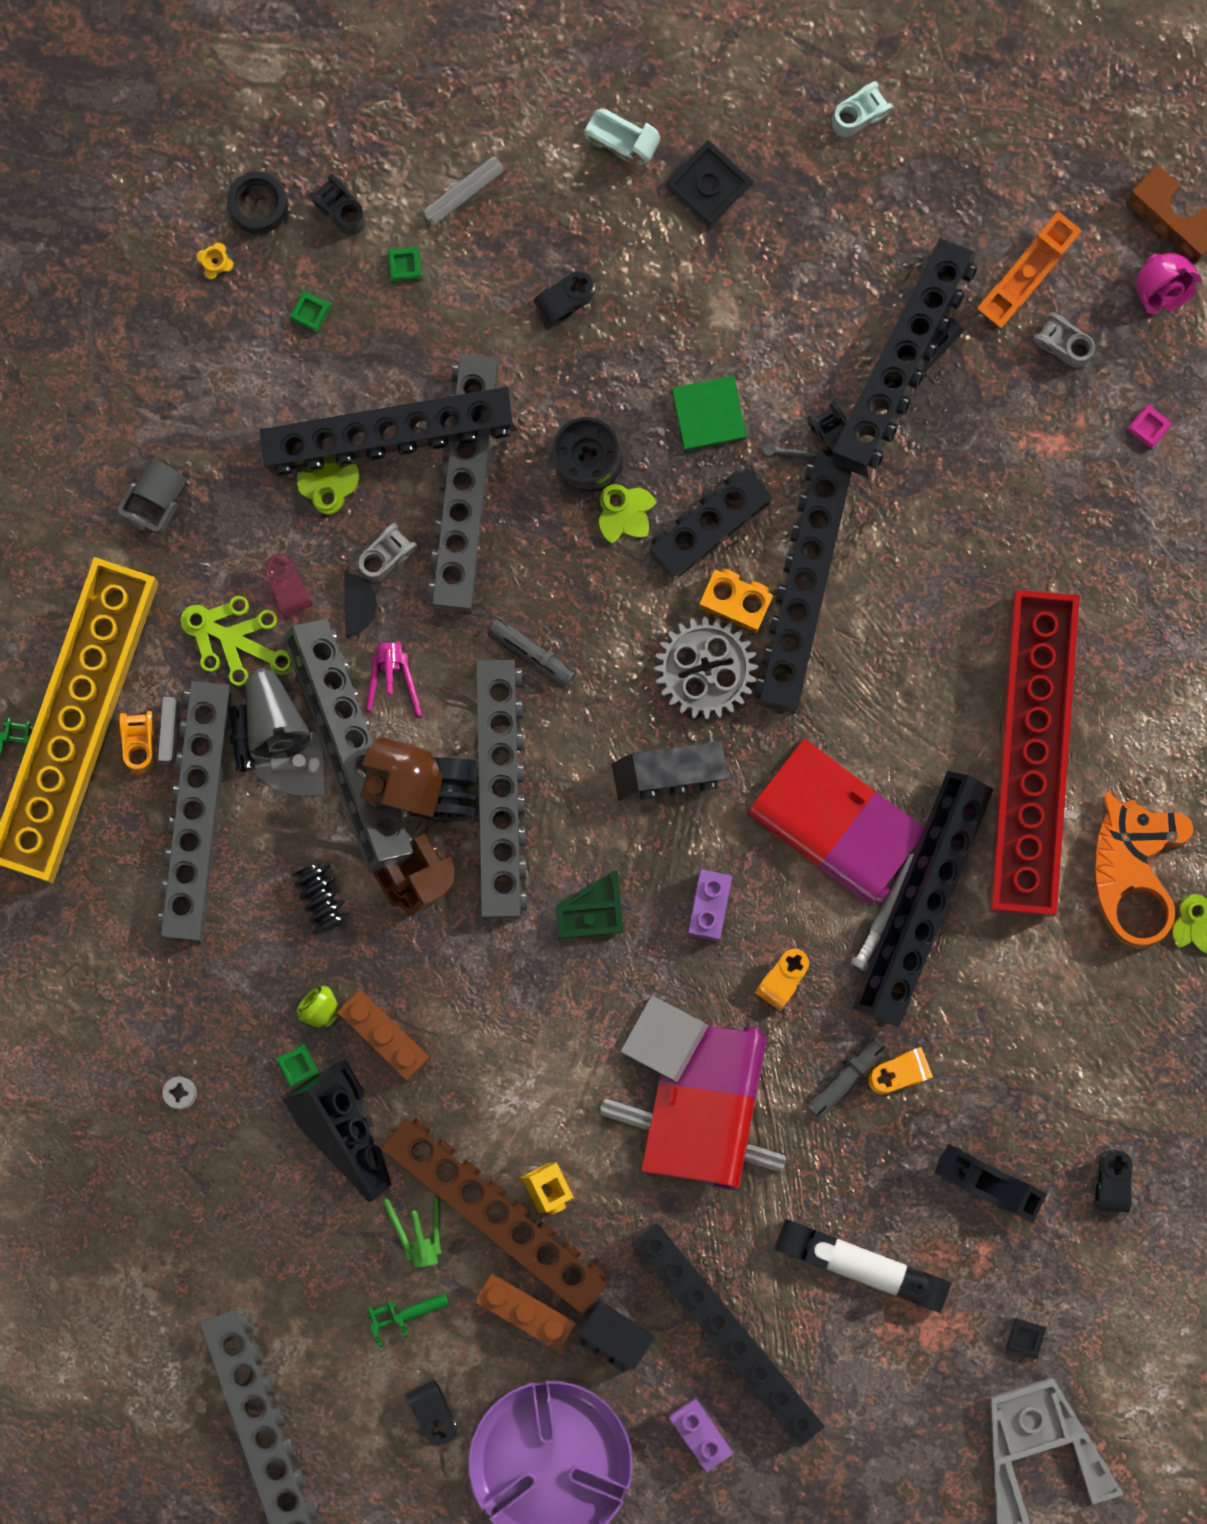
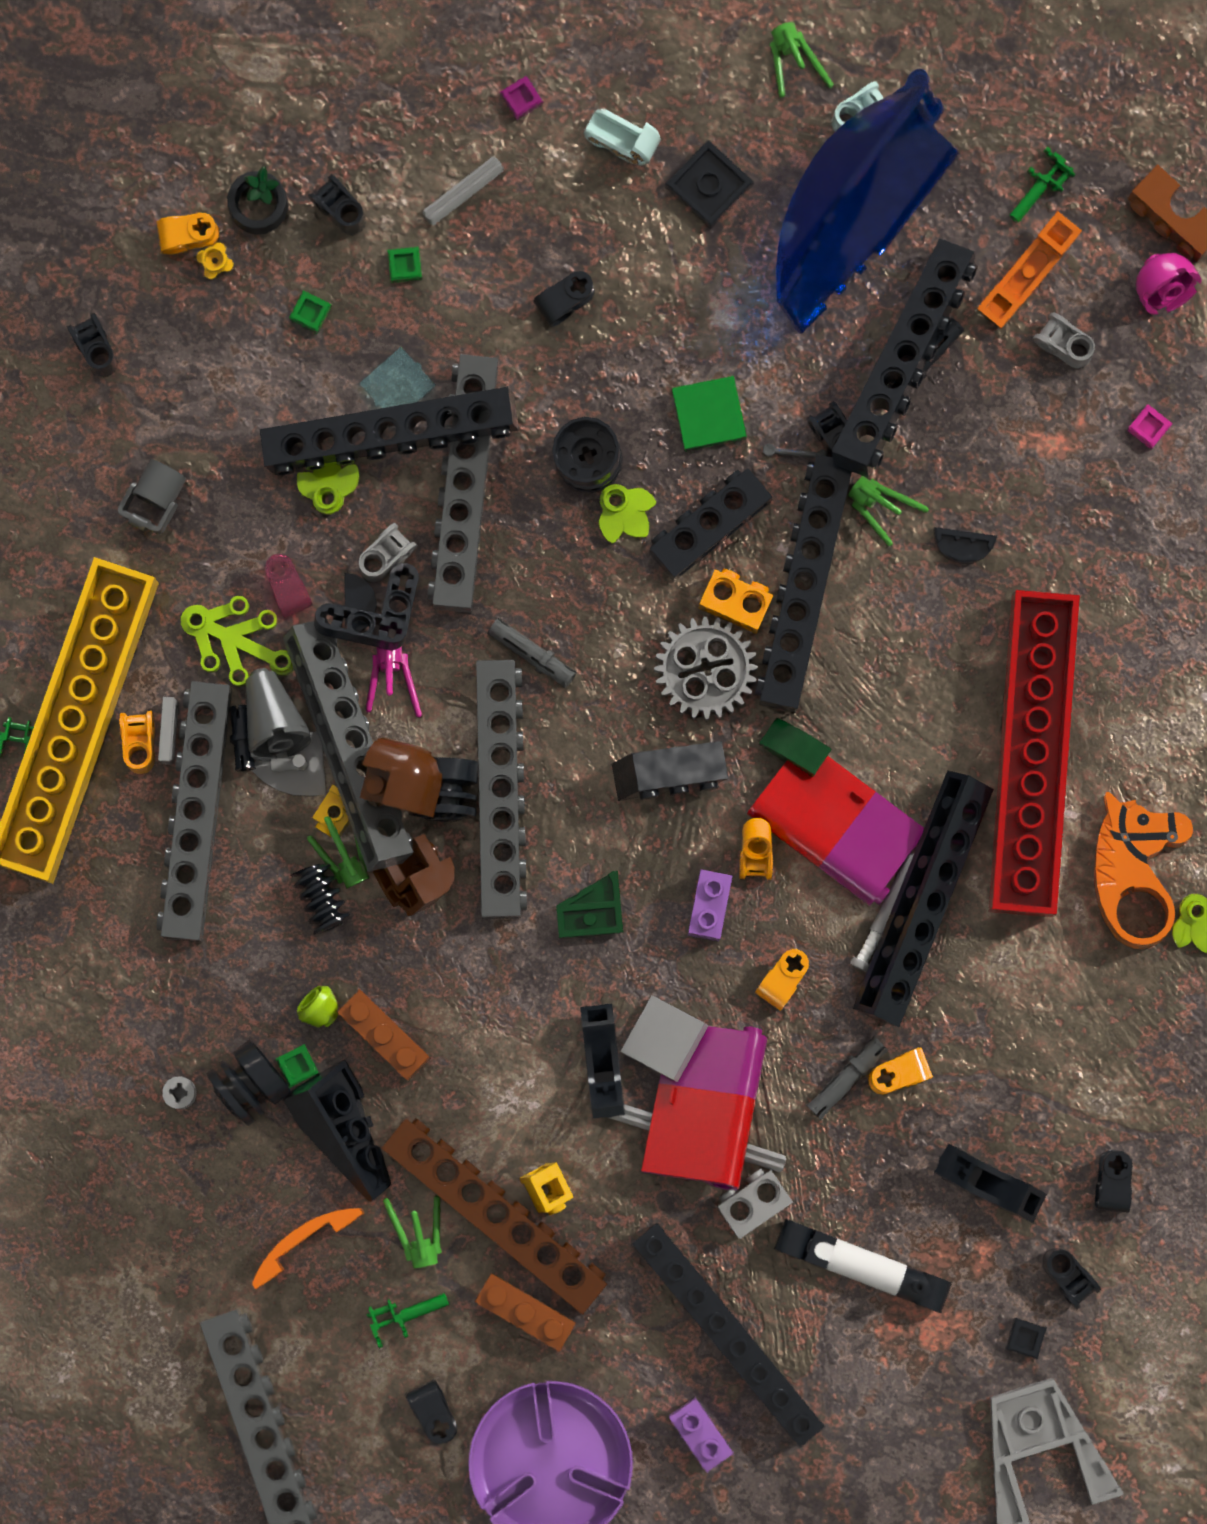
black brick [579,1300,655,1372] -> none
none -> black piece [67,312,118,377]
none -> light orange piece [156,213,220,254]
none -> black wheel [206,1039,292,1126]
none -> dark green plant [244,166,280,205]
none -> orange slope [252,1208,365,1289]
none -> bright green plant [307,816,370,889]
none -> yellow brick [312,785,350,837]
none -> black beam [314,563,419,650]
none -> clear light blue piece [360,347,436,408]
none -> magenta tile [500,76,543,120]
none -> black arch [580,1004,625,1119]
none -> light grey brick [716,1168,793,1239]
none -> light orange piece [739,818,773,880]
none -> dark green slope [759,717,832,777]
none -> bright green plant [769,22,833,98]
none -> clear blue windscreen [776,69,959,334]
none -> bright green plant [848,476,929,546]
none -> black tile [934,527,997,564]
none -> green piece [1009,147,1075,223]
none -> black piece [1042,1248,1102,1311]

